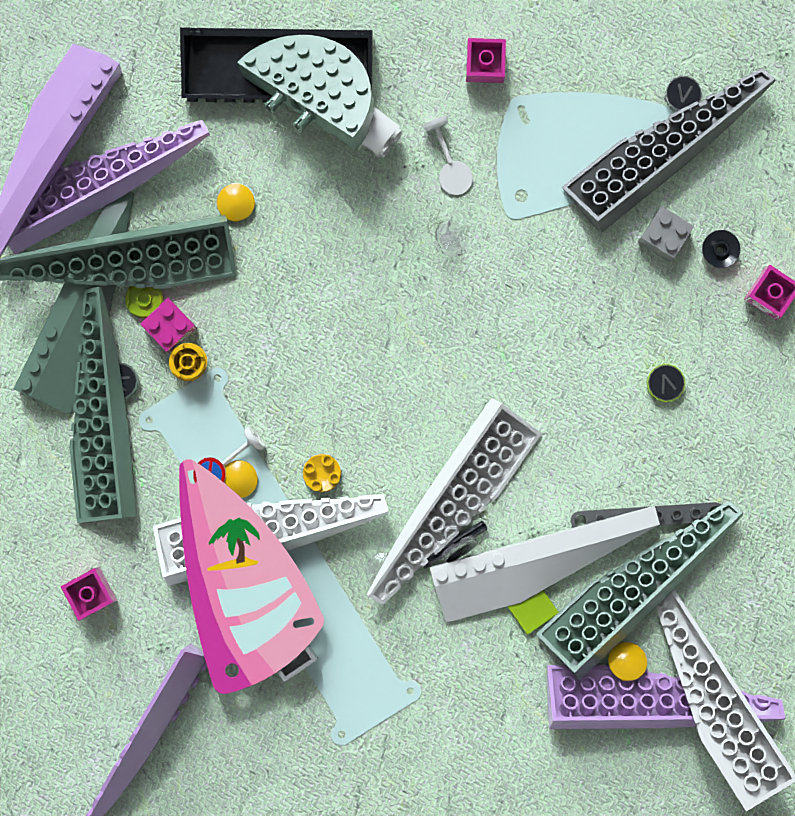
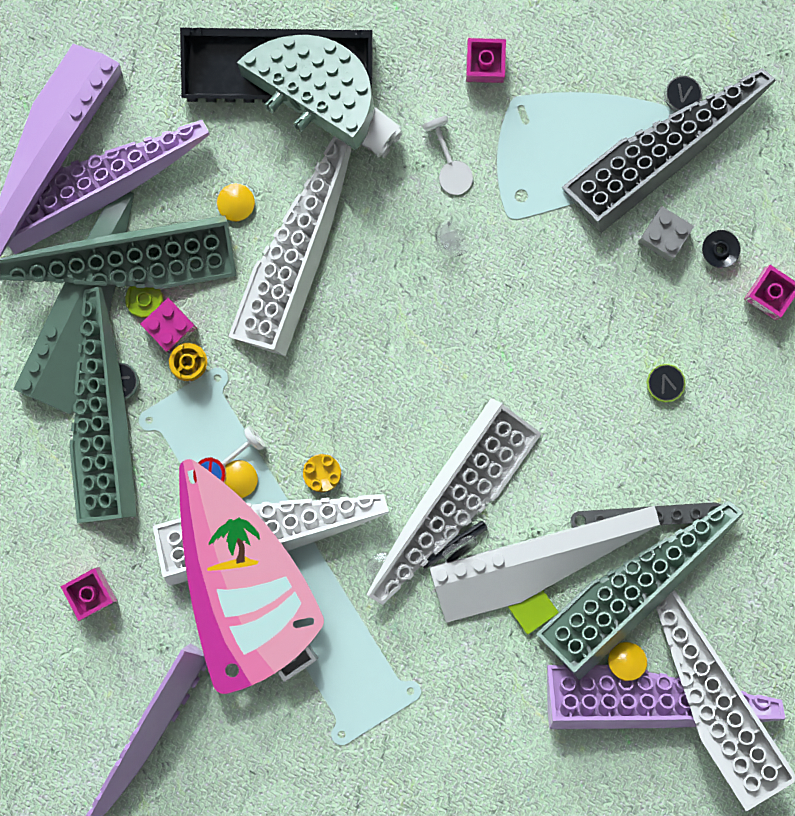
none -> white wedge [228,136,351,356]

